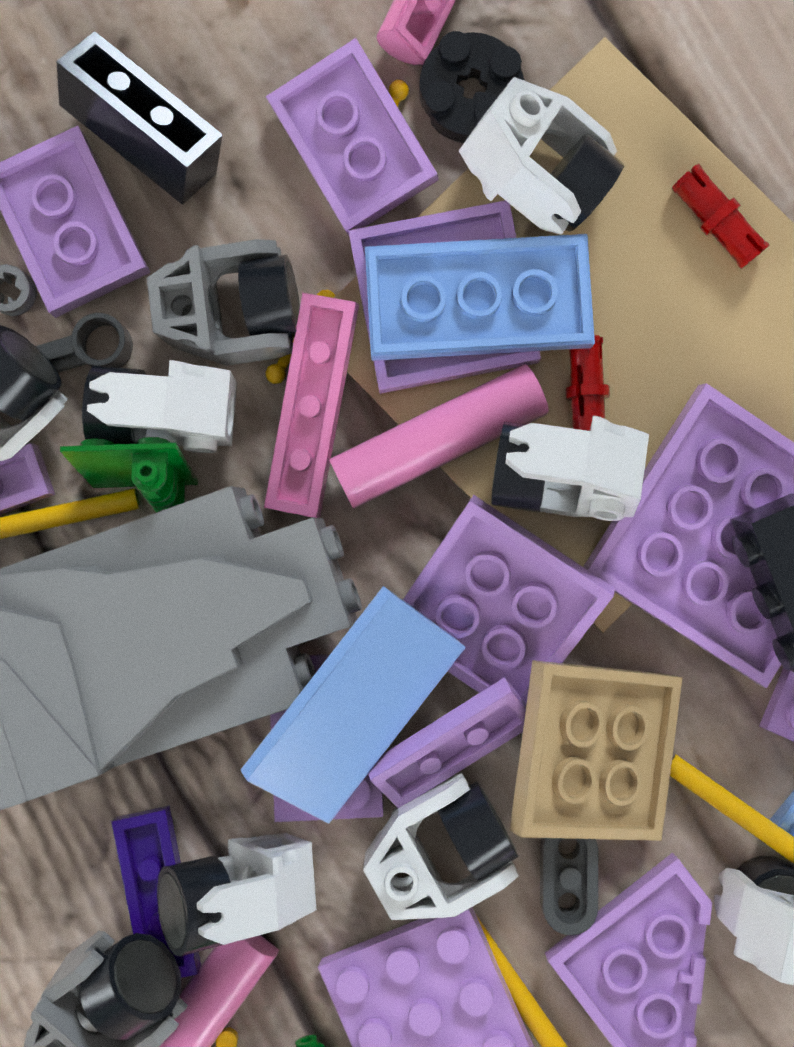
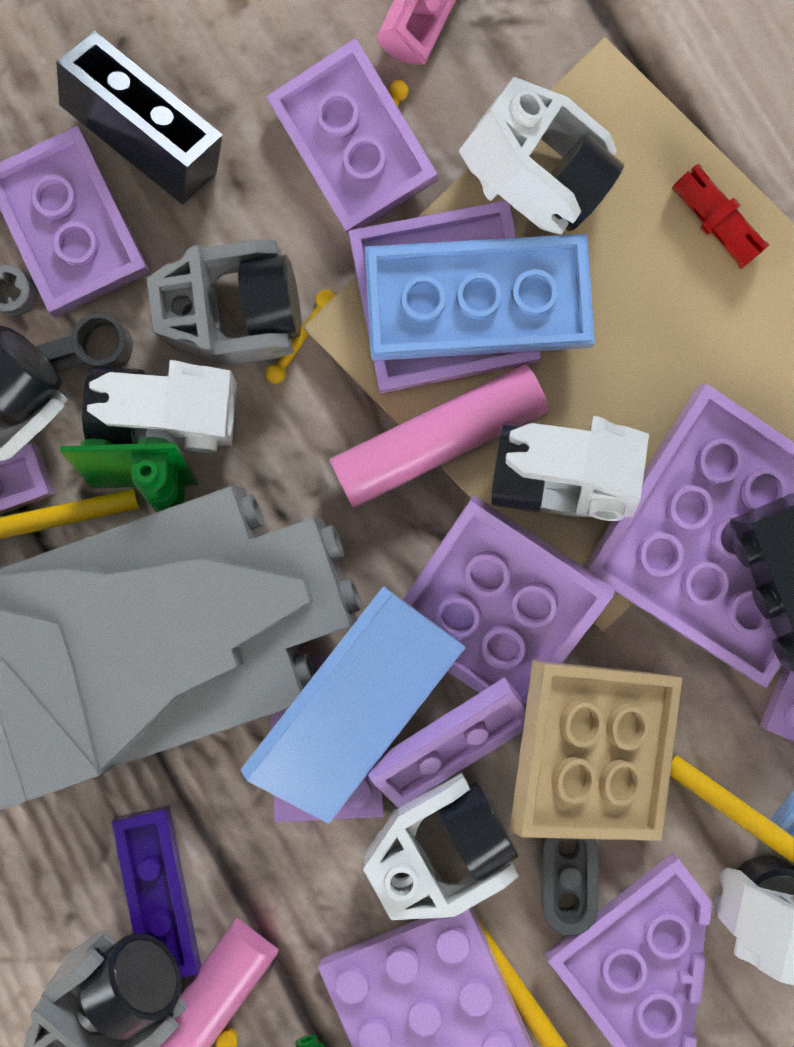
white piece [157,833,317,956] -> none
bright pink plate [264,292,359,518] -> none
black plate [419,31,524,143] -> none
red pin [566,335,610,431] -> none

